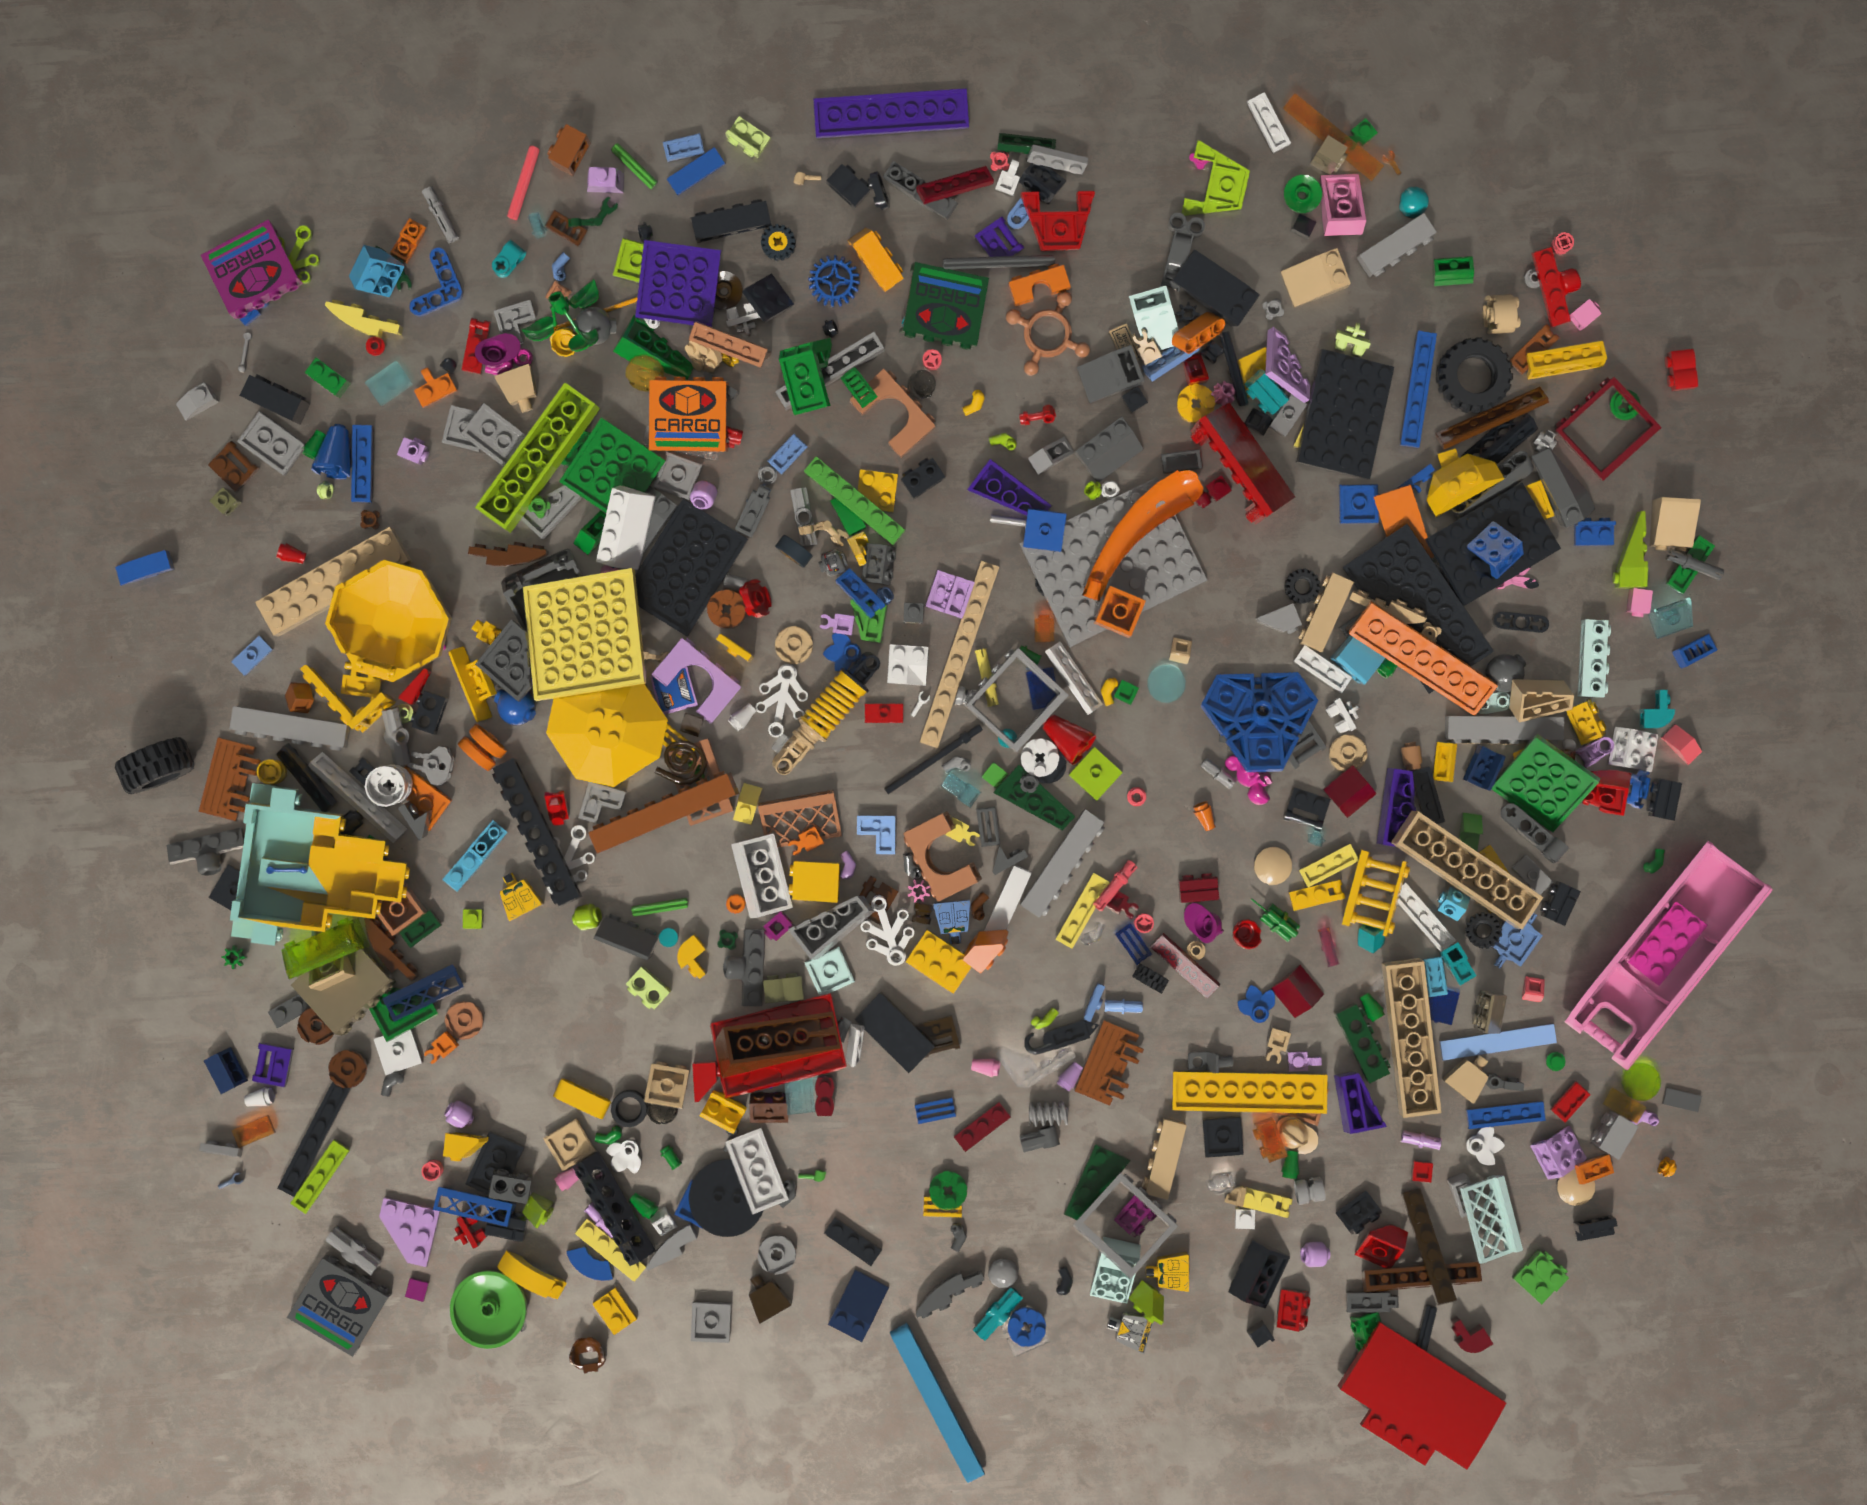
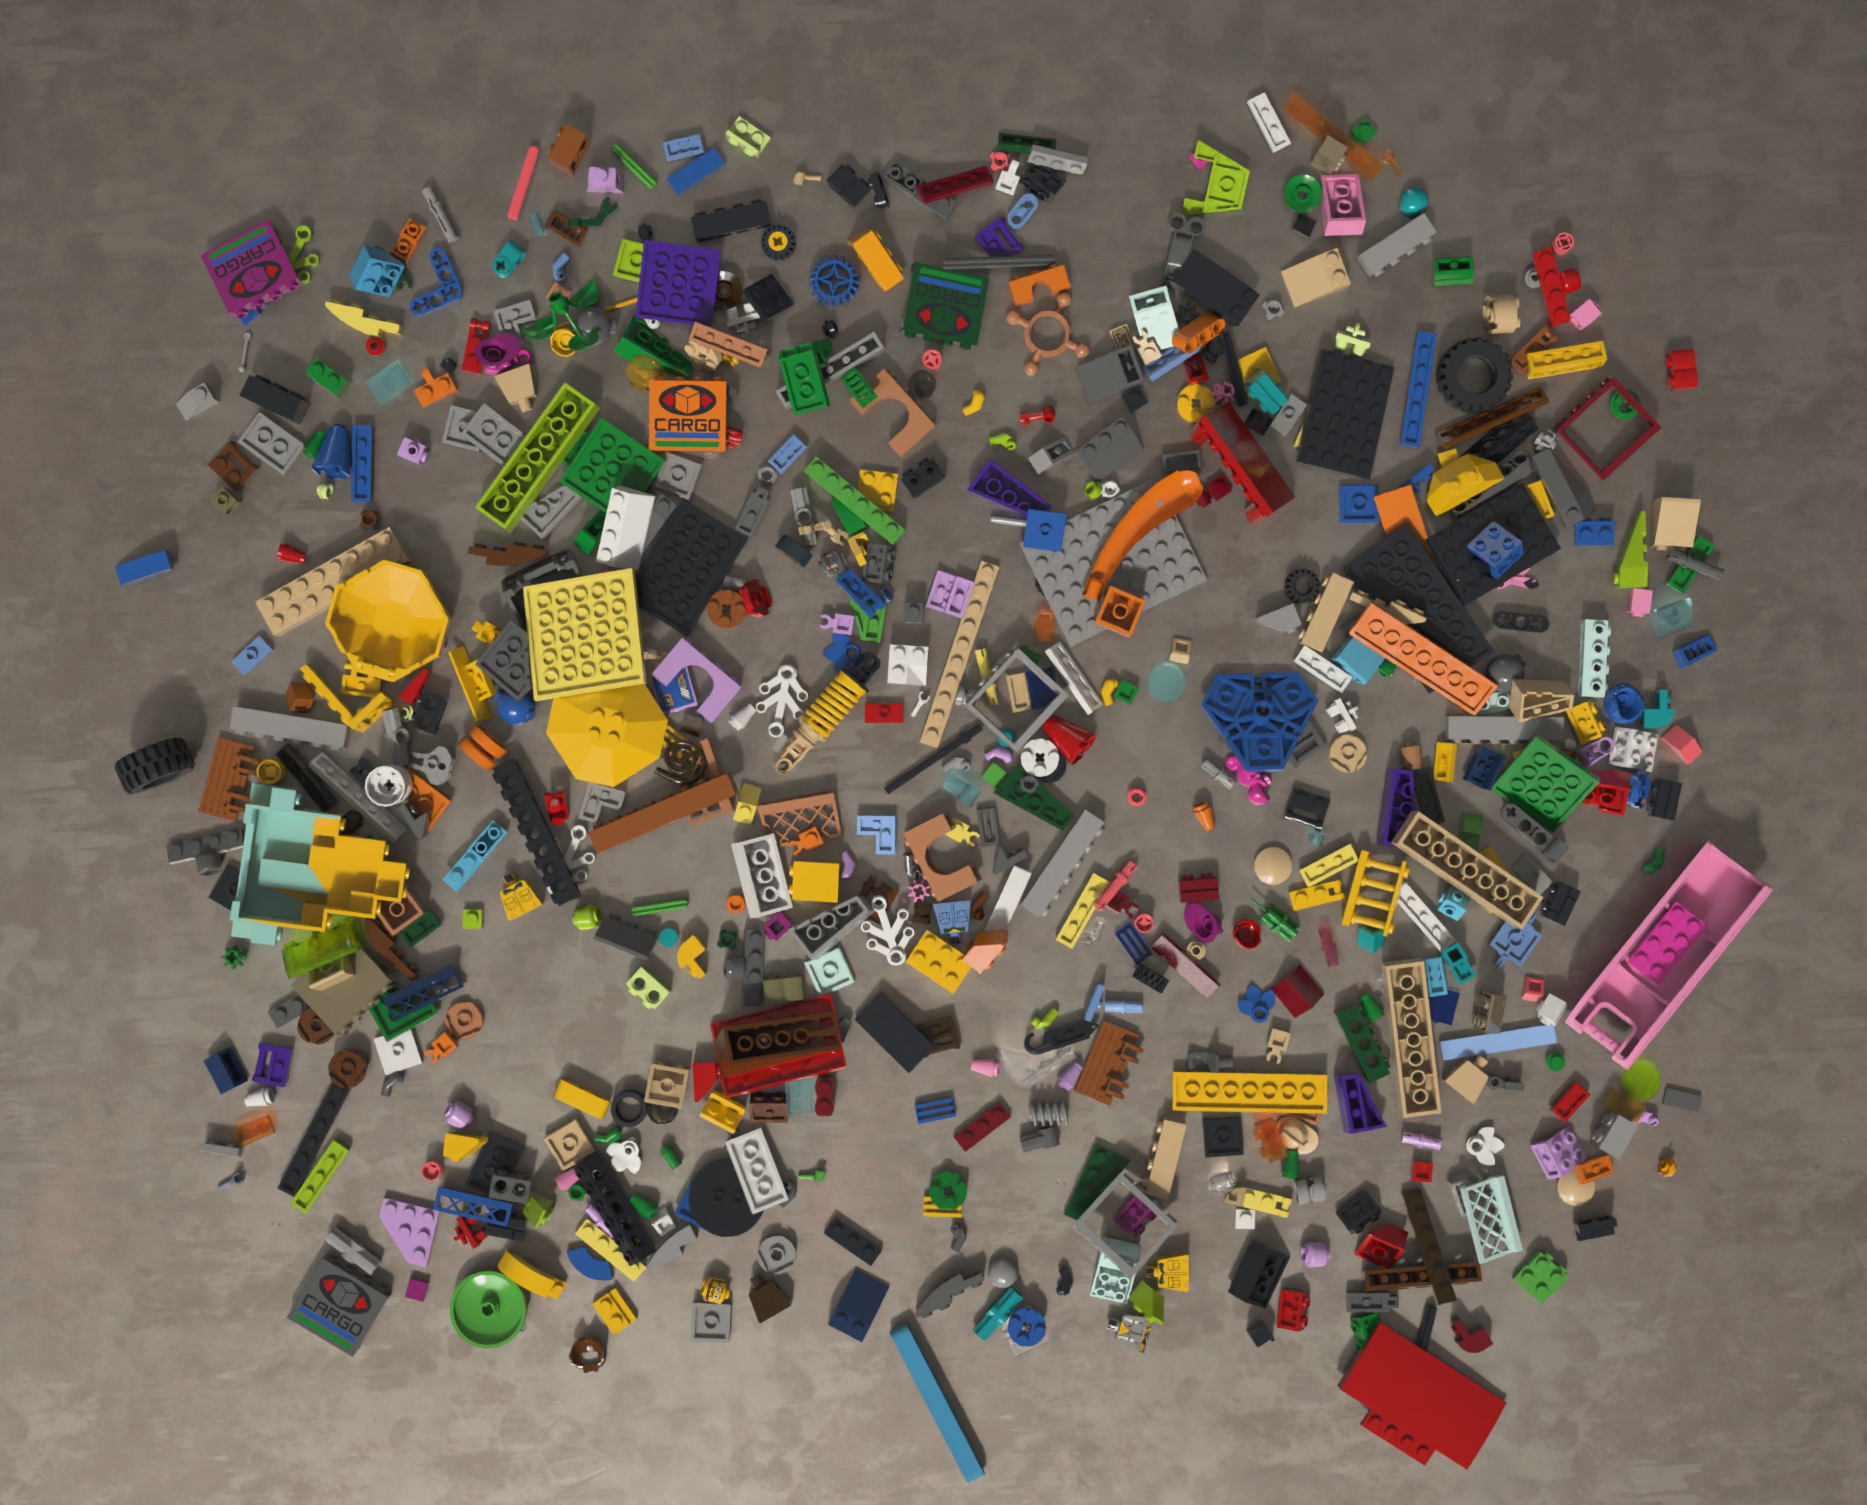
blue hinge [266,866,308,874] -> none
bright green plate [528,496,551,518] -> none
lavender head [690,481,718,509] -> none
yellow plate [716,634,754,662] -> none
tan tile [775,626,813,664] -> none
dark purple plate [813,88,969,138] -> none
white slope [846,1024,865,1067] -> none
red wing [1020,191,1095,251] -> none
lime plate [1069,747,1123,801] -> none
lavender plate [1265,327,1310,403] -> none
lavender plate [1288,1051,1322,1072] -> none
dark red slope [1323,765,1377,818] -> none
tan plate [1420,622,1441,643] -> none
black tyre [1465,912,1502,949] -> none
blue plate [1466,1101,1546,1129] -> none
none -> green plate [568,1182,586,1201]
none -> yellow head [700,1277,730,1304]
none -> lavender arm [984,746,1013,763]
none -> tan tile [1006,672,1032,713]
none -> white brick [1537,993,1567,1027]
none -> blue hair [1603,683,1645,724]

